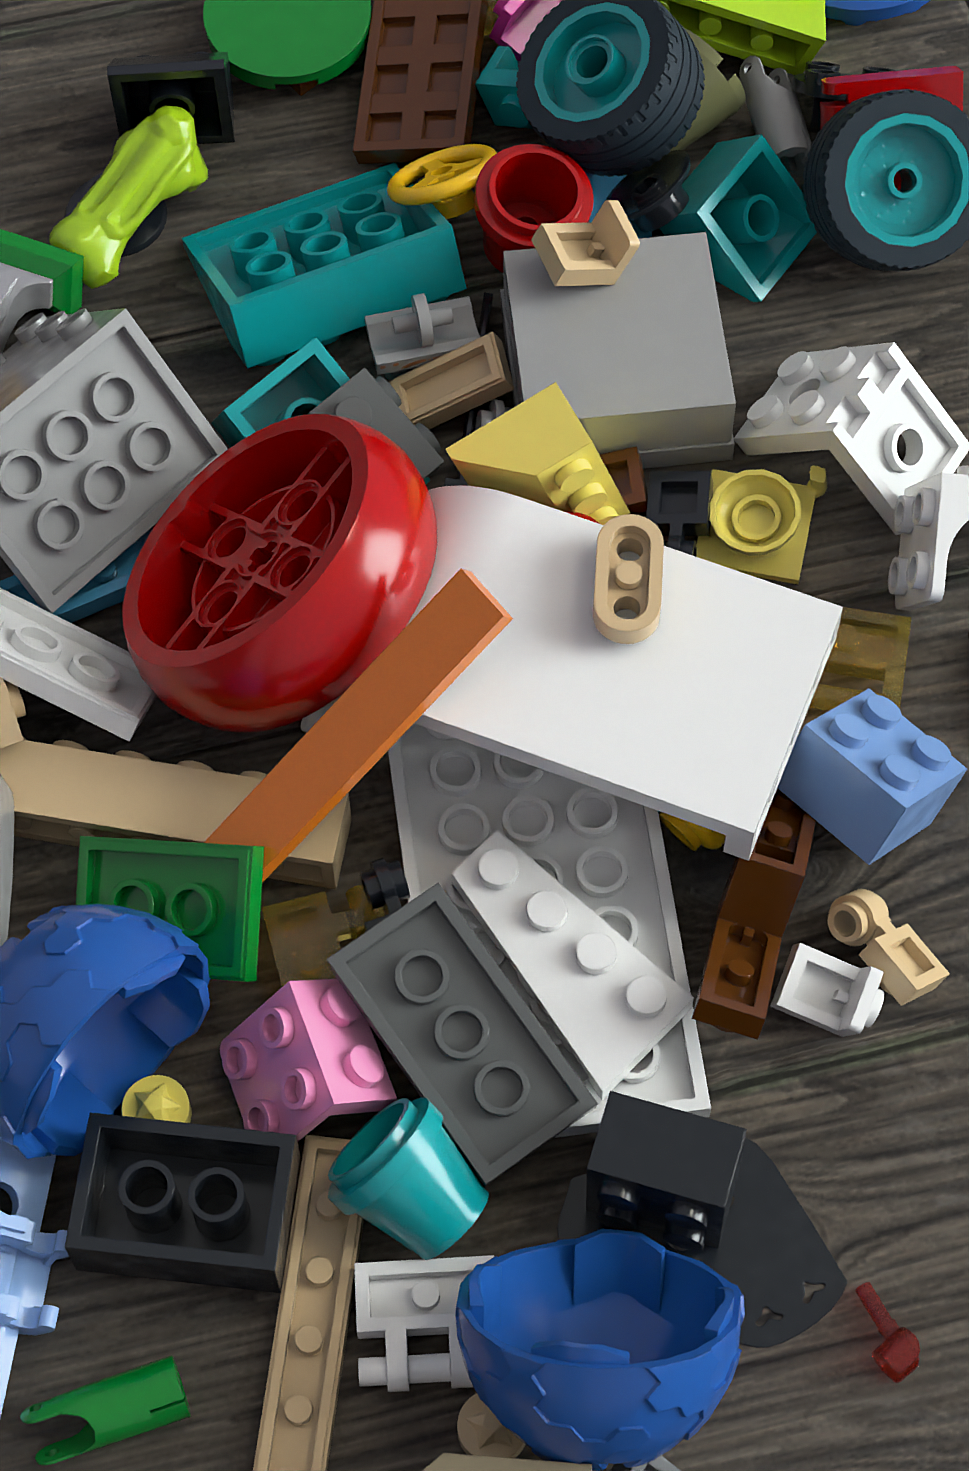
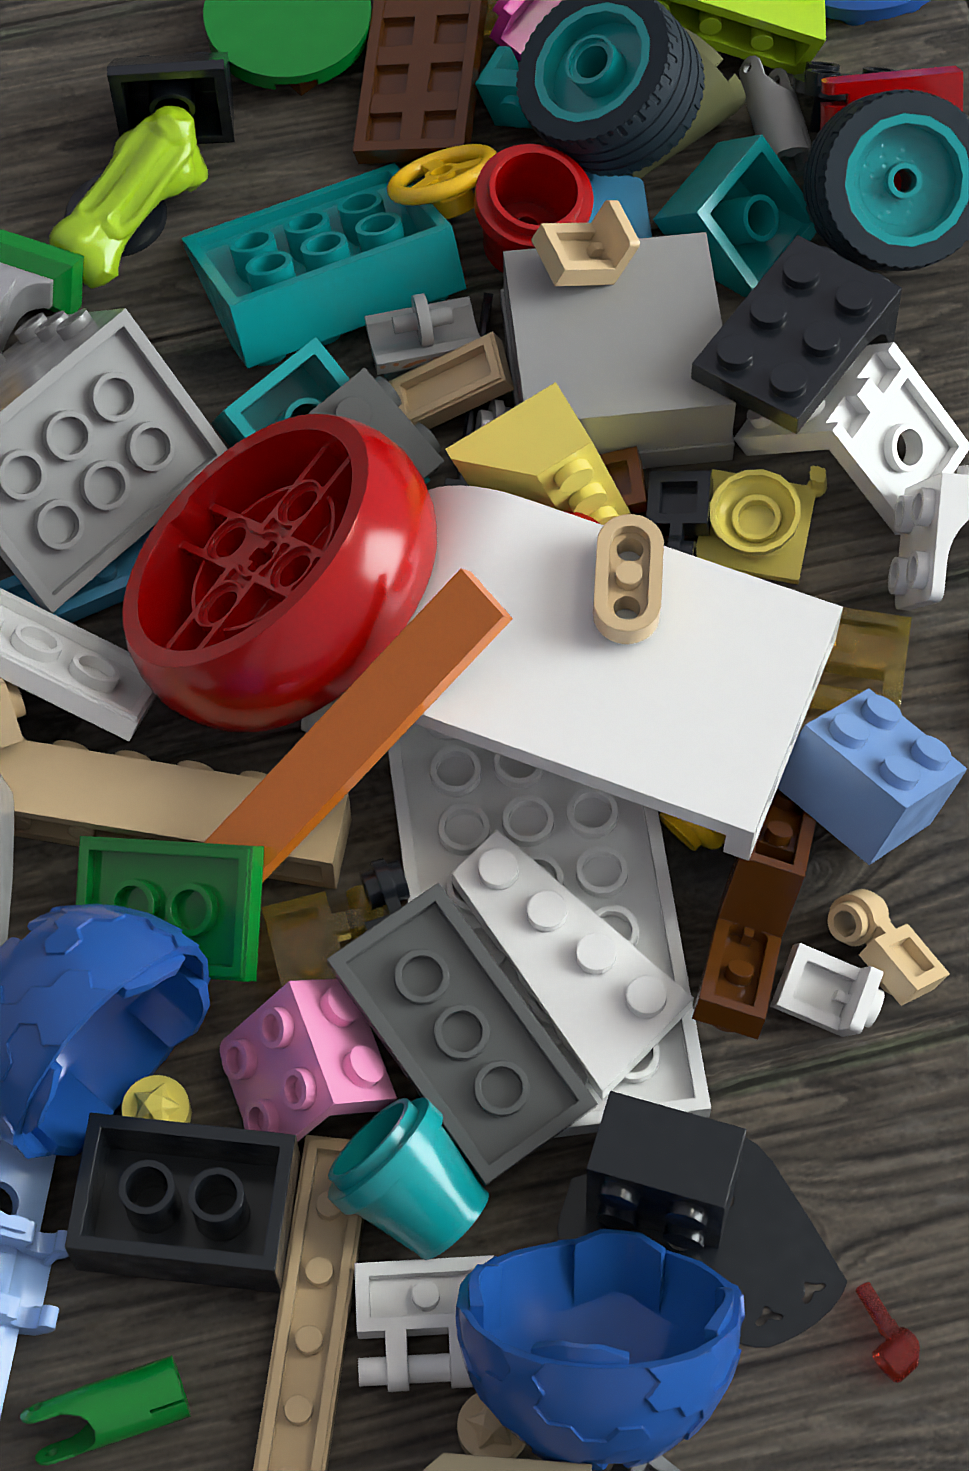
black piece [605,150,691,232] -> none
none -> black bracket [691,235,902,434]

